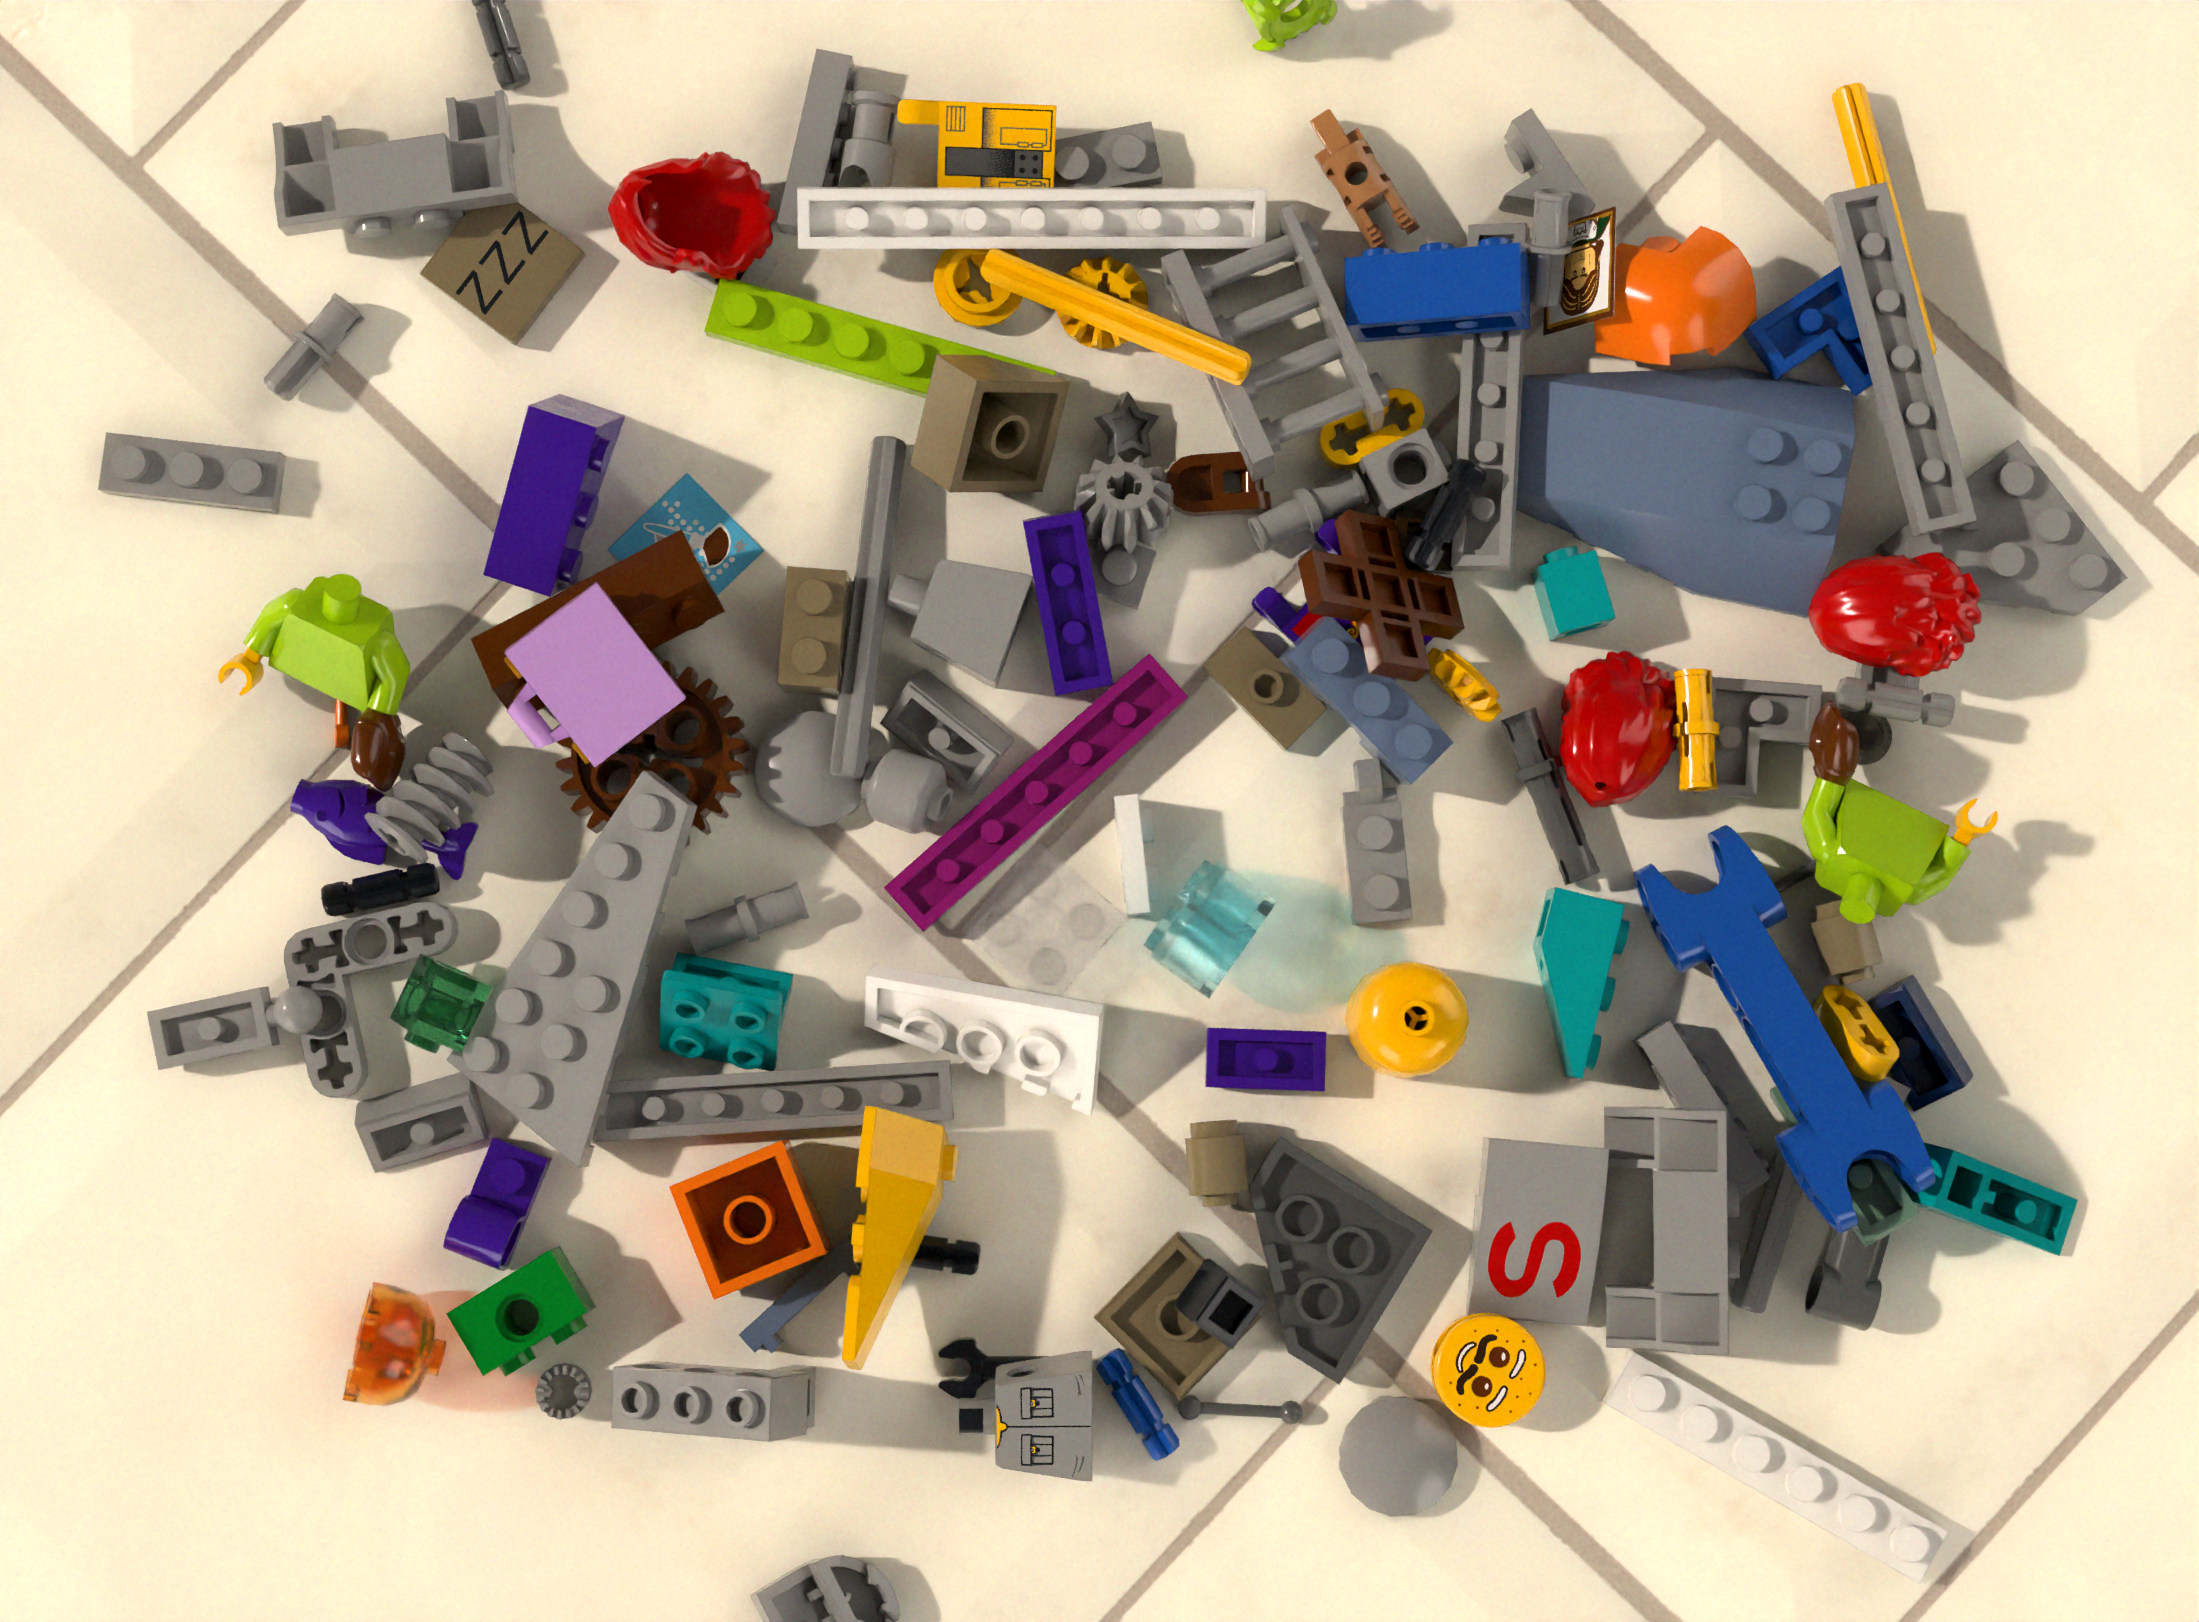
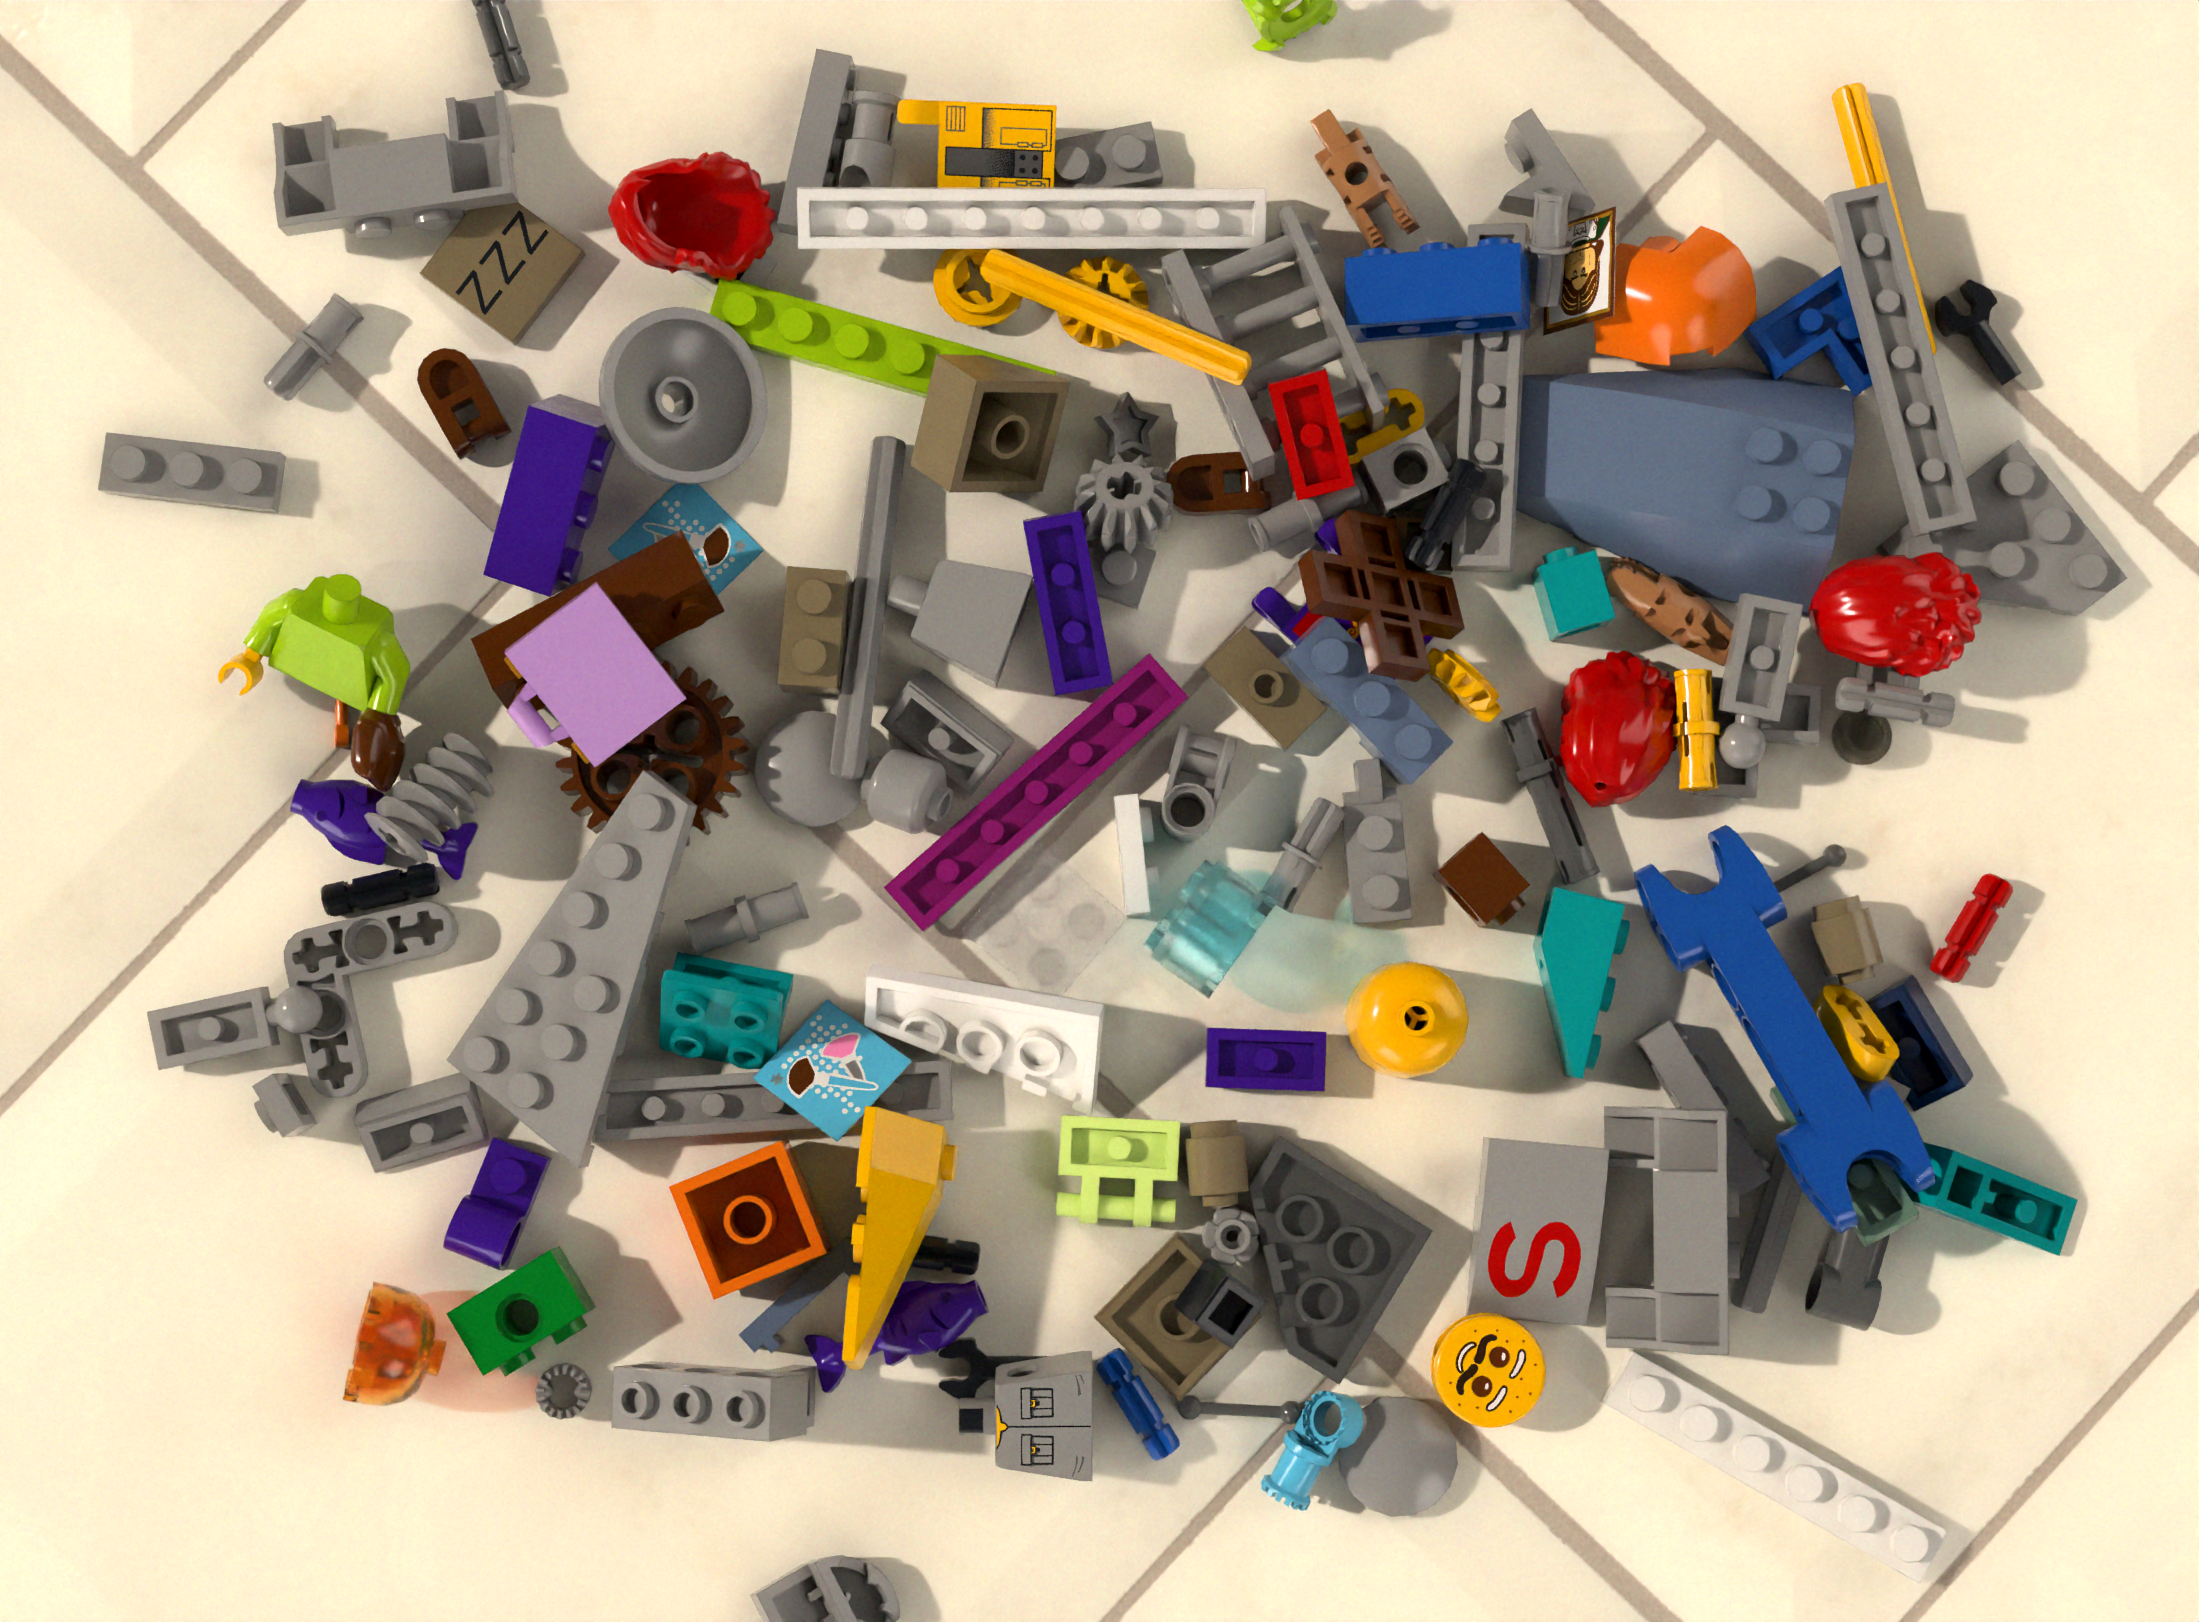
clear green brick [390,953,492,1054] -> none
lime torso [1801,700,1998,924] -> none
none -> light grey plate [252,1073,318,1138]
none -> reddish brown plate [417,348,512,460]
none -> light grey dish [599,307,768,485]
none -> medium azure sticker [752,999,912,1142]
none -> dark purple animal [804,1279,989,1393]
none -> yellowish green plate [1056,1115,1180,1227]
none -> light grey piece [1160,724,1238,842]
none -> light grey plate [1202,1206,1260,1266]
none -> light grey axle [1259,797,1345,913]
none -> medium azure connector [1261,1391,1363,1511]
none -> red plate [1268,368,1355,501]
none -> reddish brown brick [1432,832,1530,927]
none -> medium nougat hinge [1604,556,1734,666]
none -> light grey plate [1717,593,1803,769]
none -> red axle [1930,873,2013,983]
none -> black bar [1935,280,2022,386]

